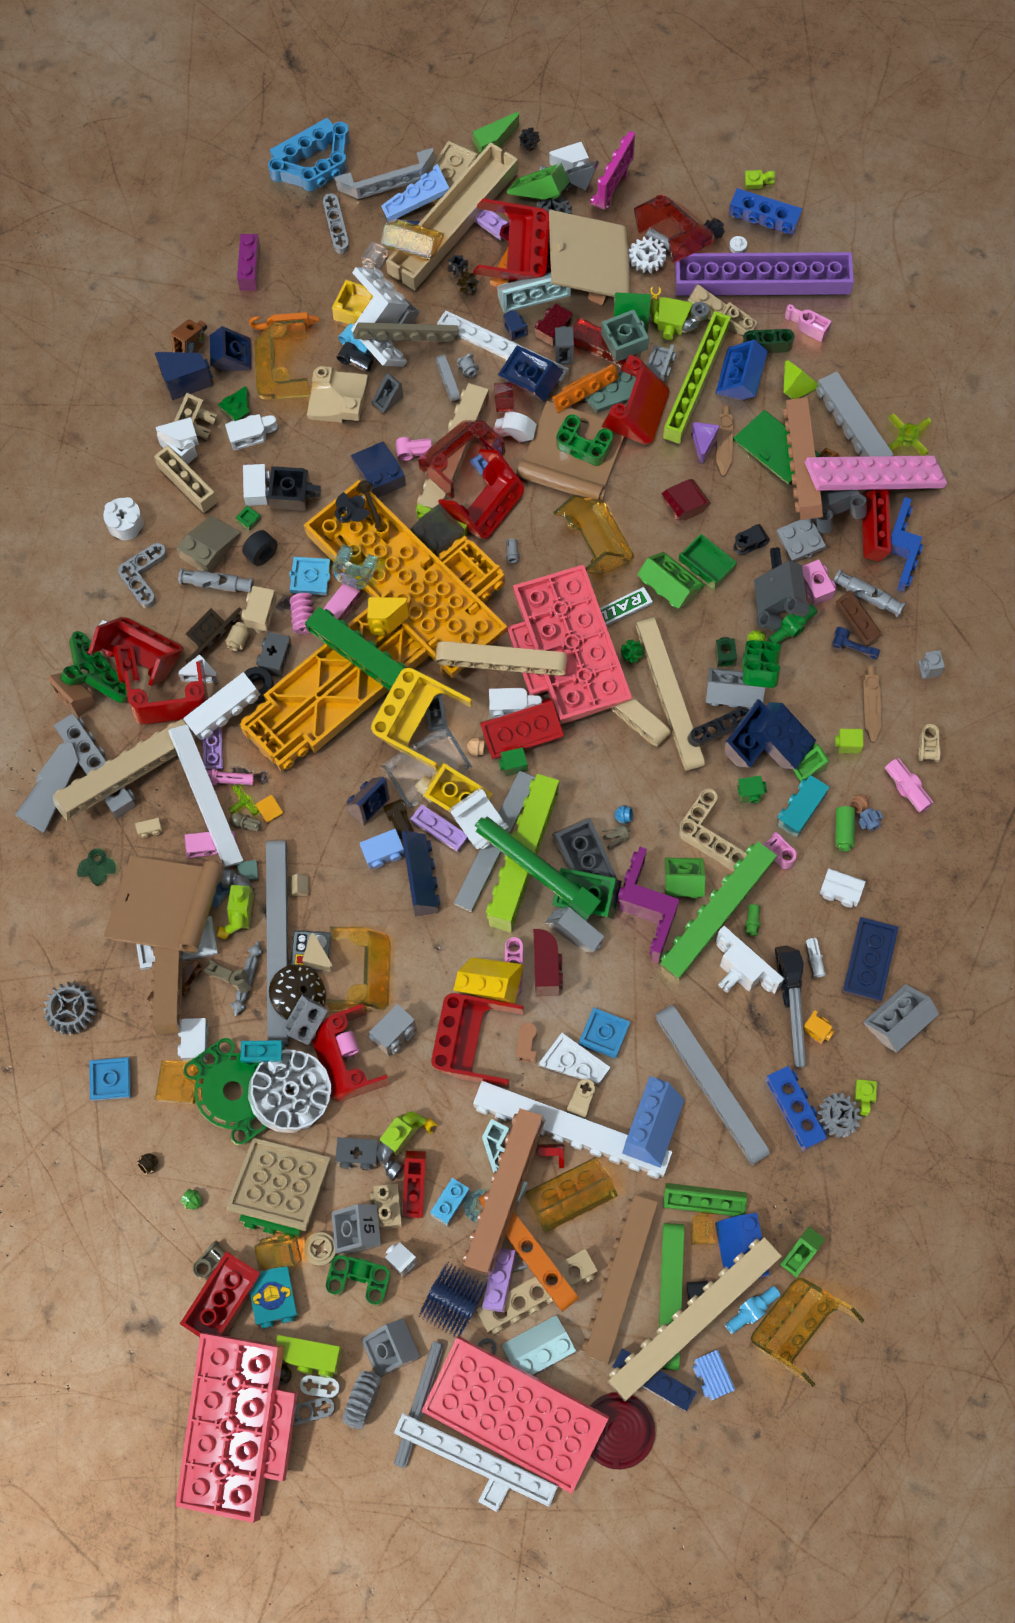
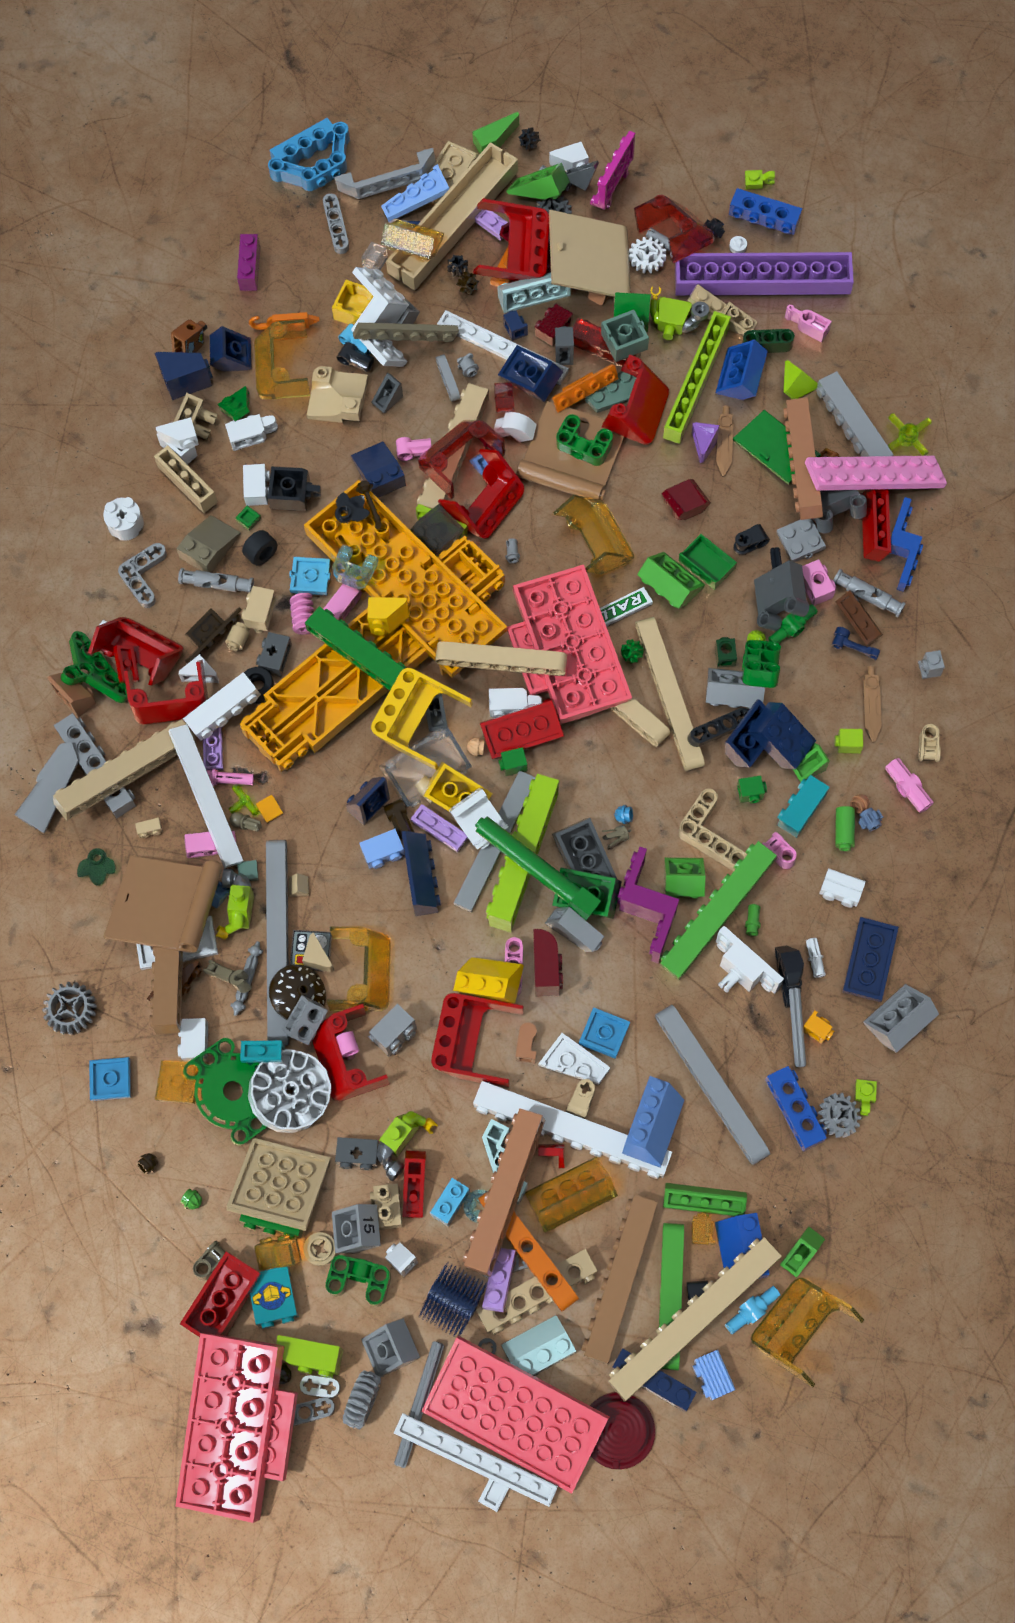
light grey bracket [647,344,677,382] -> none

